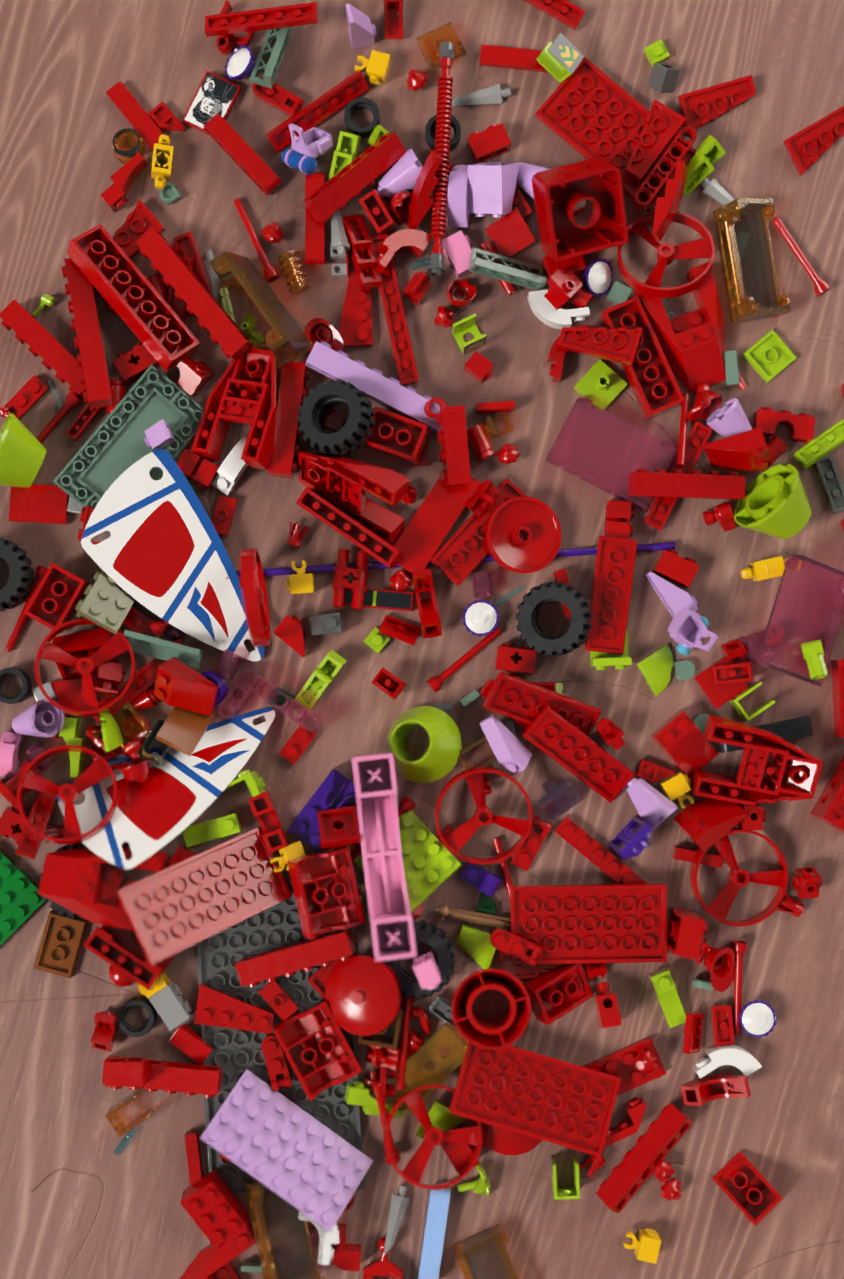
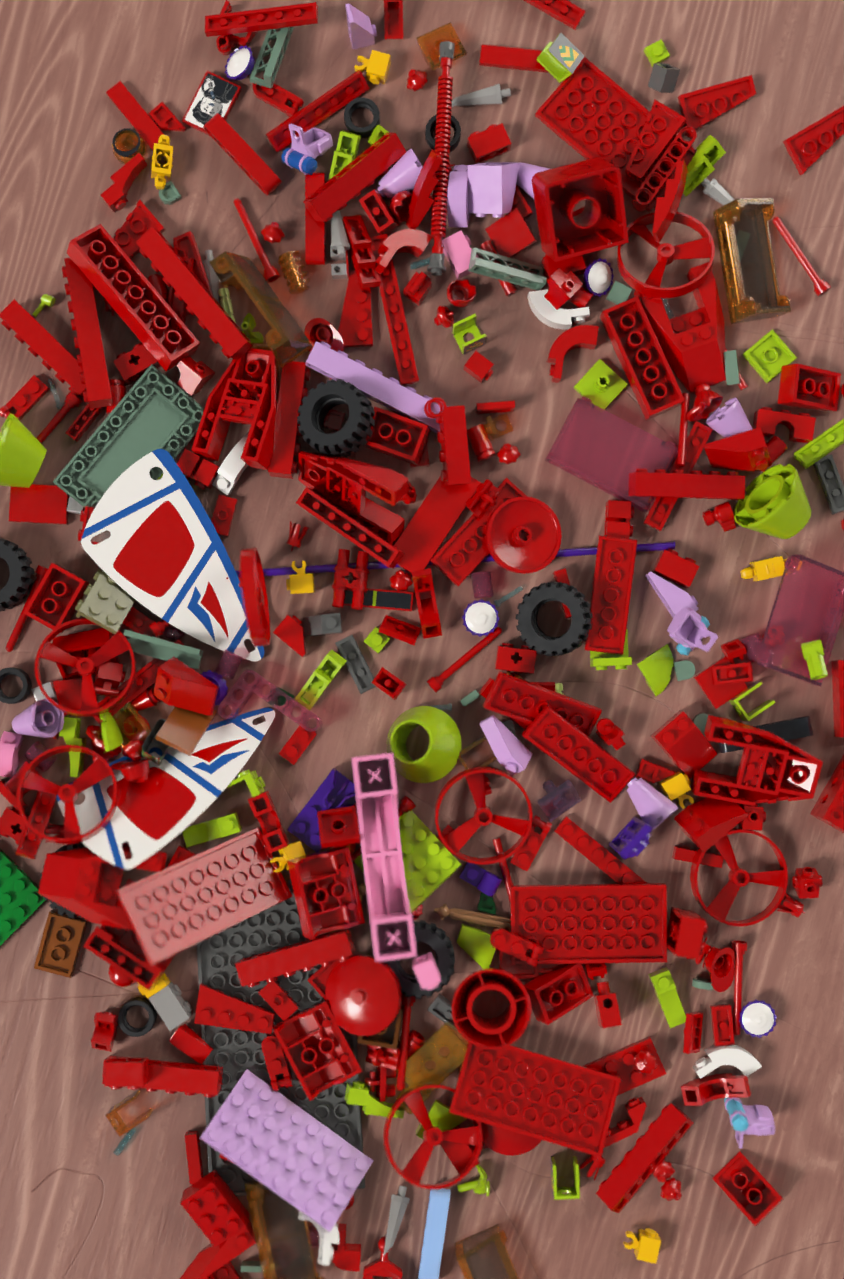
lavender slope [144,419,176,450] -> none
red piece [373,1082,401,1165] -> none
red arm [411,1006,432,1034] -> none
red wing [557,327,643,366] -> none
none -> dark grey tile [335,635,376,694]
none -> lavender piece [724,1098,775,1148]
none -> red slope [778,363,841,412]

